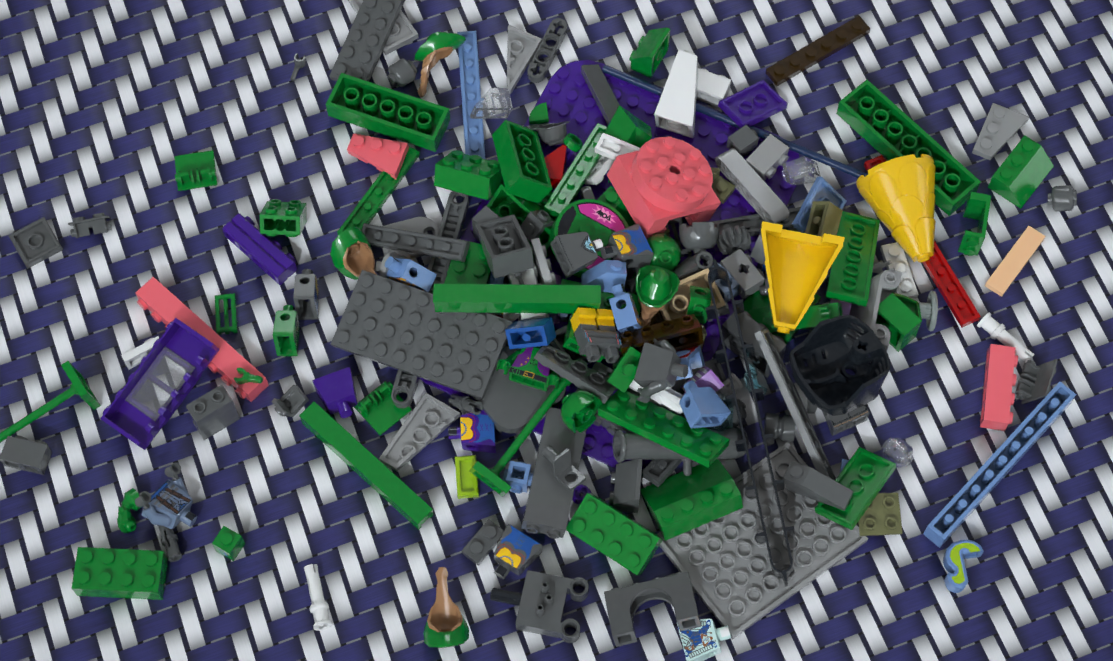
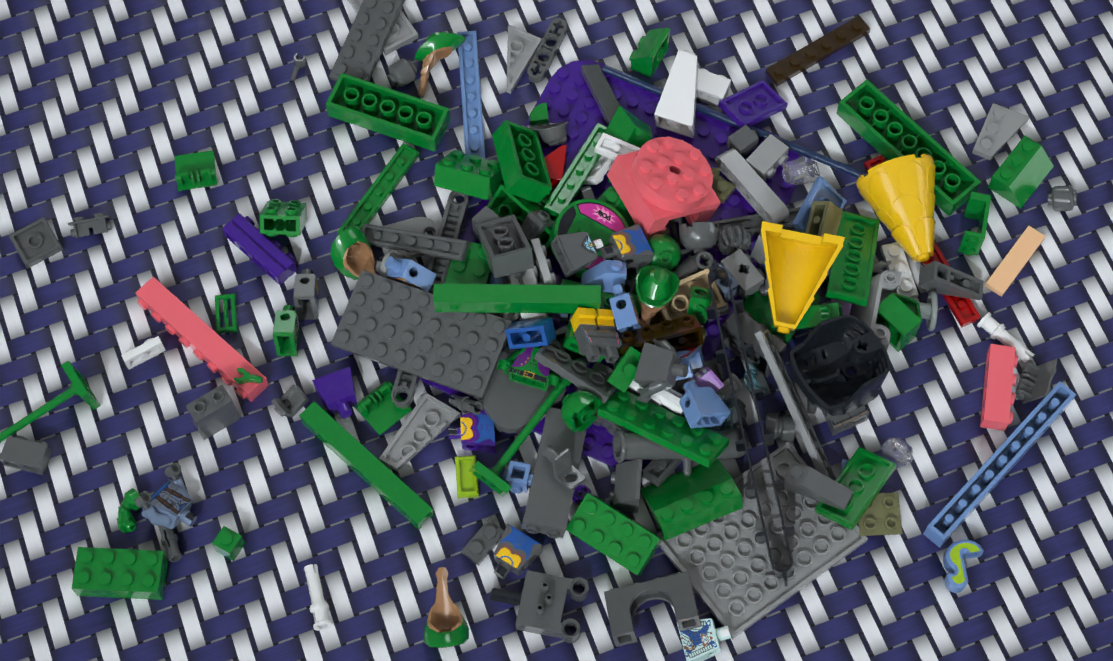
dark purple window [100,318,220,450] -> none
coral wing [347,133,409,179] -> none
clear slope [470,87,513,119] -> none
green tile [563,133,583,152] -> none
none -> dark grey slope [918,261,984,300]

